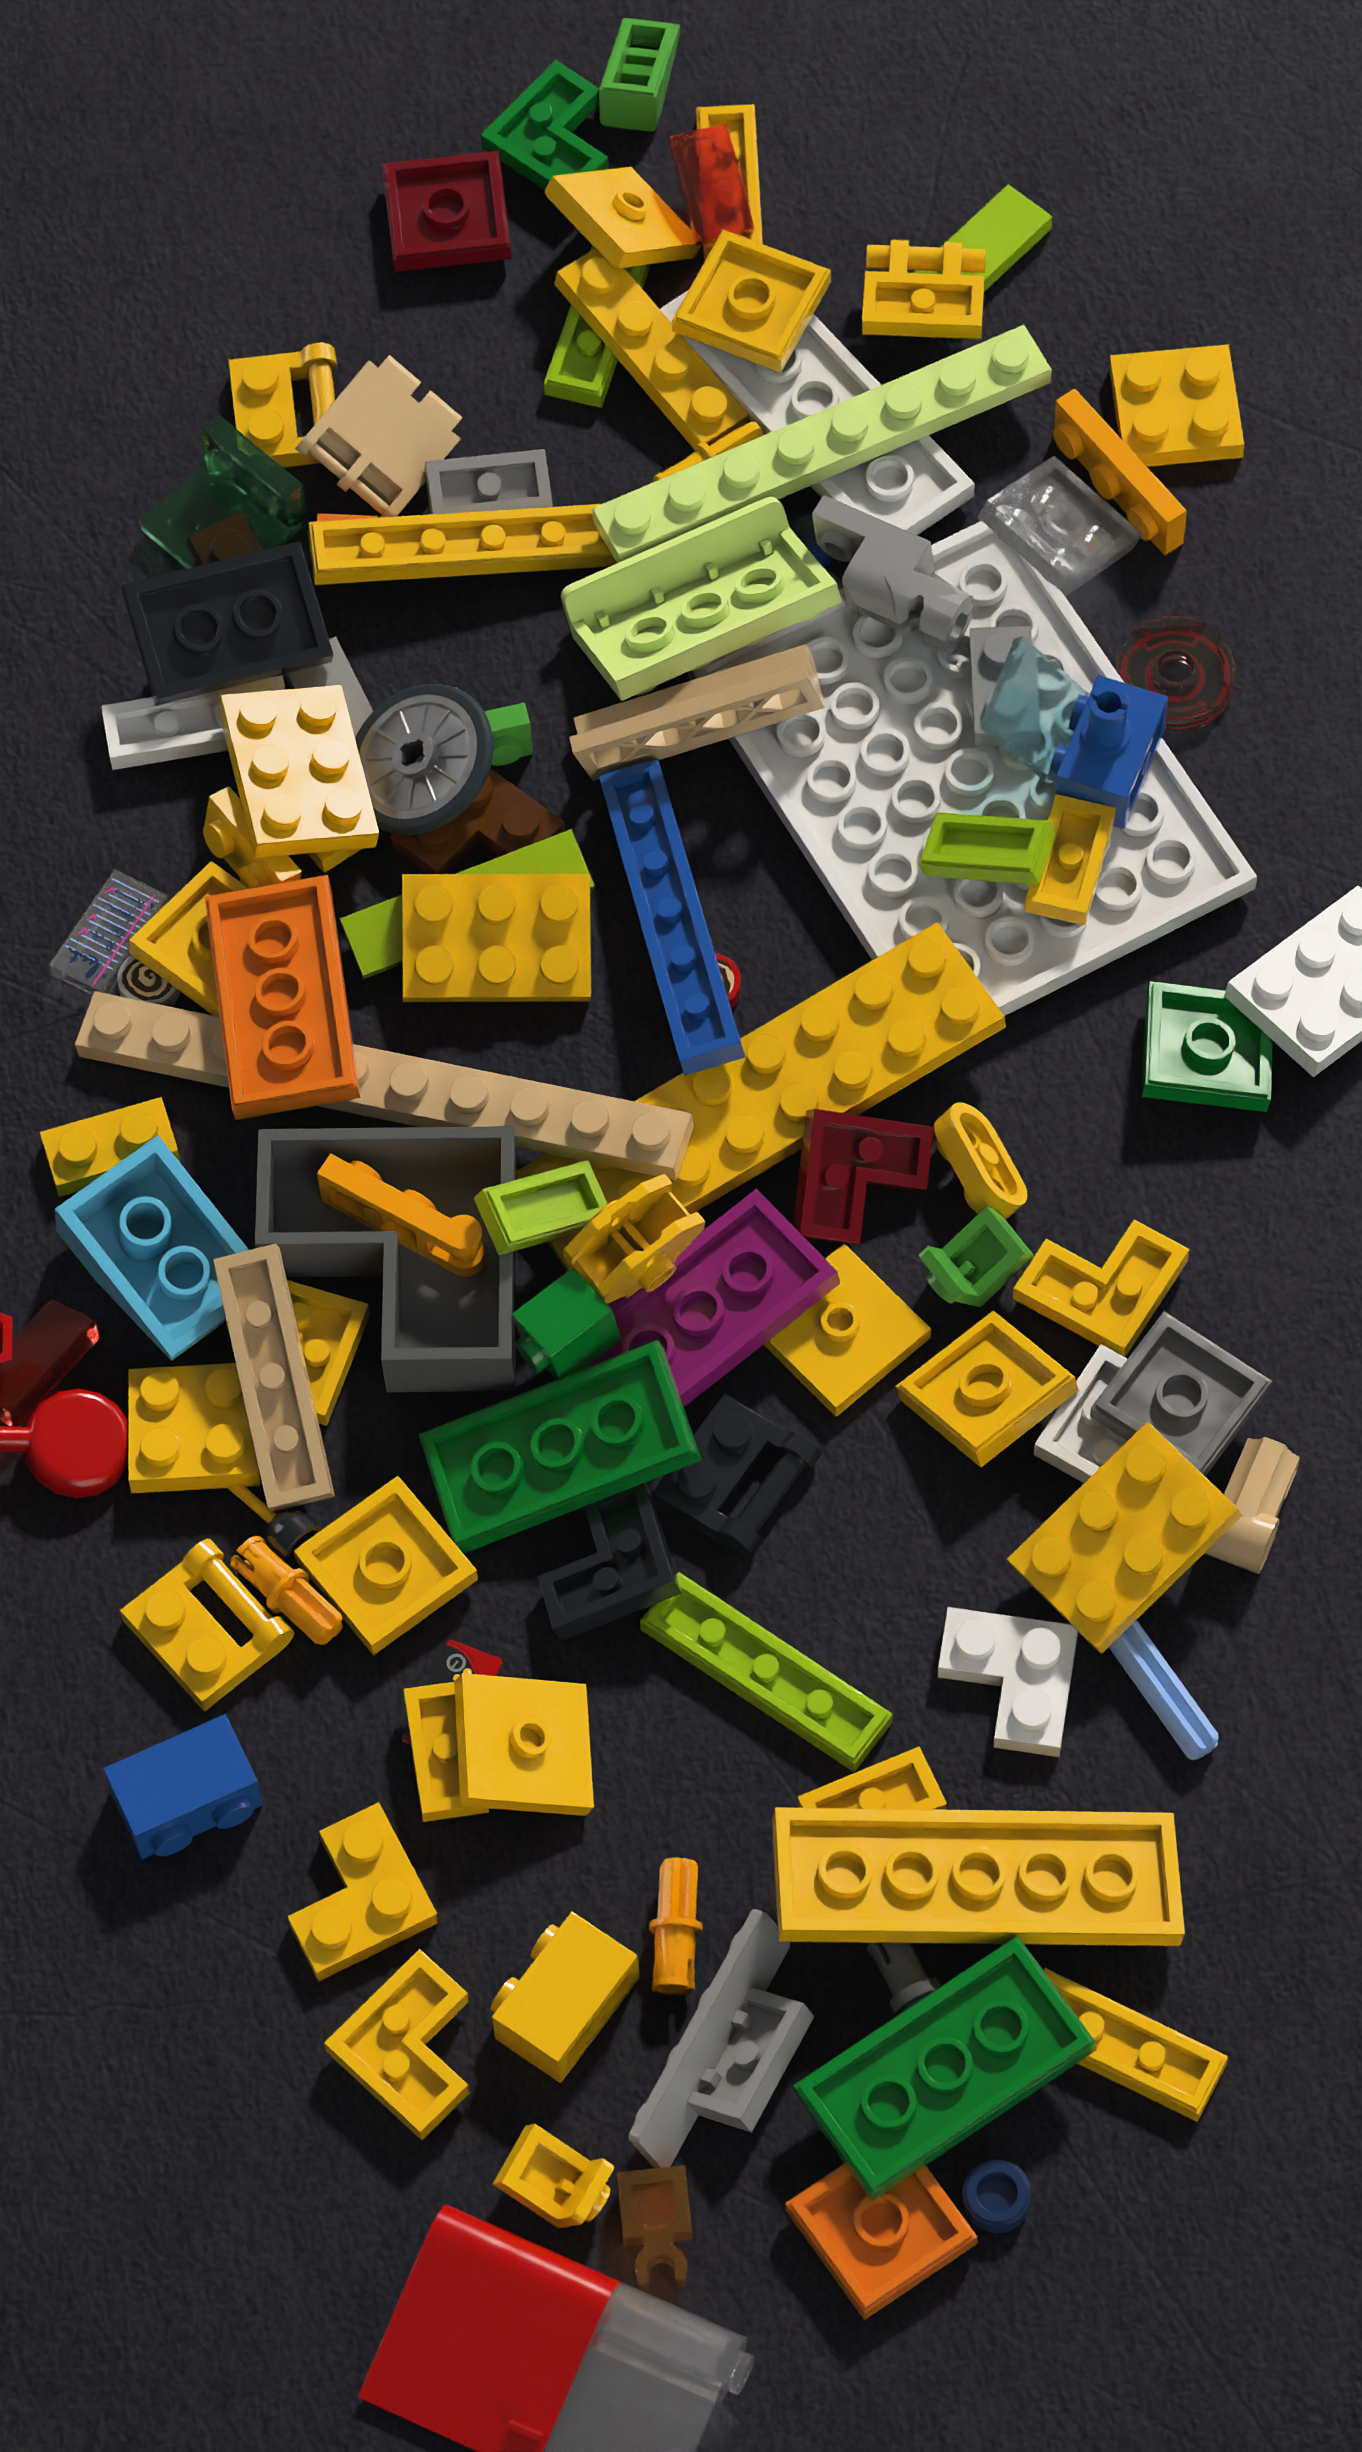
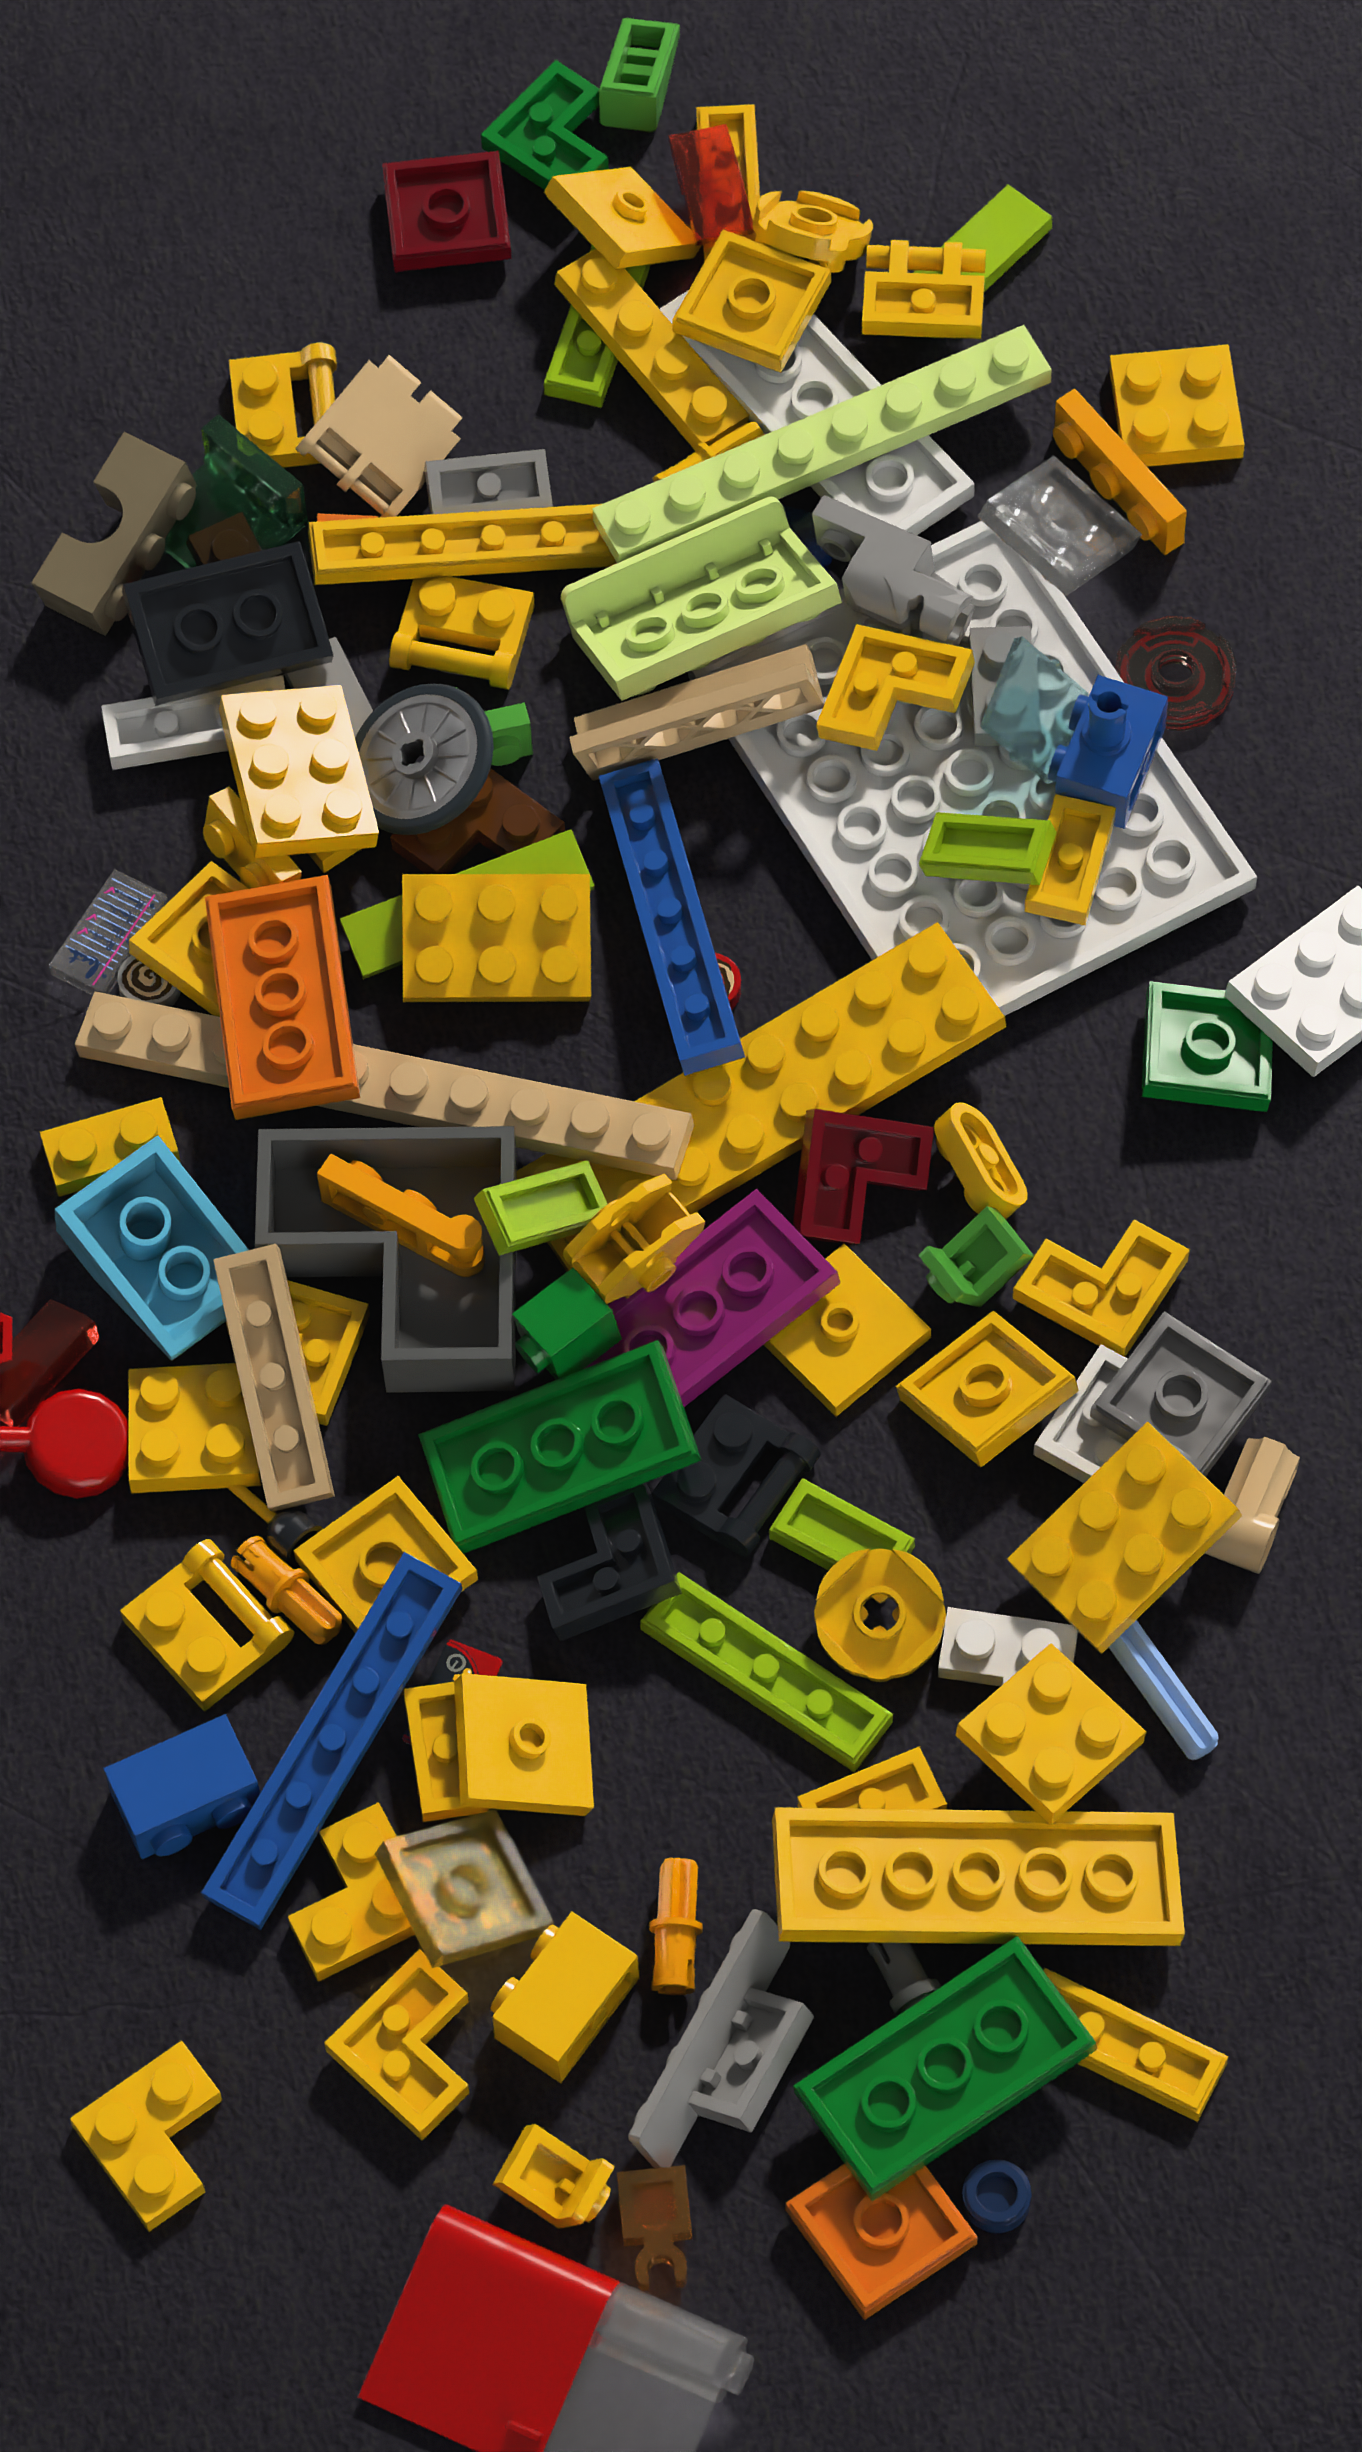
none -> dark tan arch [31,432,197,636]
none -> yellow plate [70,2040,223,2232]
none -> blue plate [201,1552,462,1930]
none -> clear yellow plate [375,1809,554,1968]
none -> yellow plate [389,577,535,690]
none -> yellow plate [752,191,873,273]
none -> lime tile [769,1478,915,1571]
none -> yellow plate [814,1548,946,1682]
none -> yellow plate [816,624,975,751]
none -> yellow plate [955,1643,1146,1825]

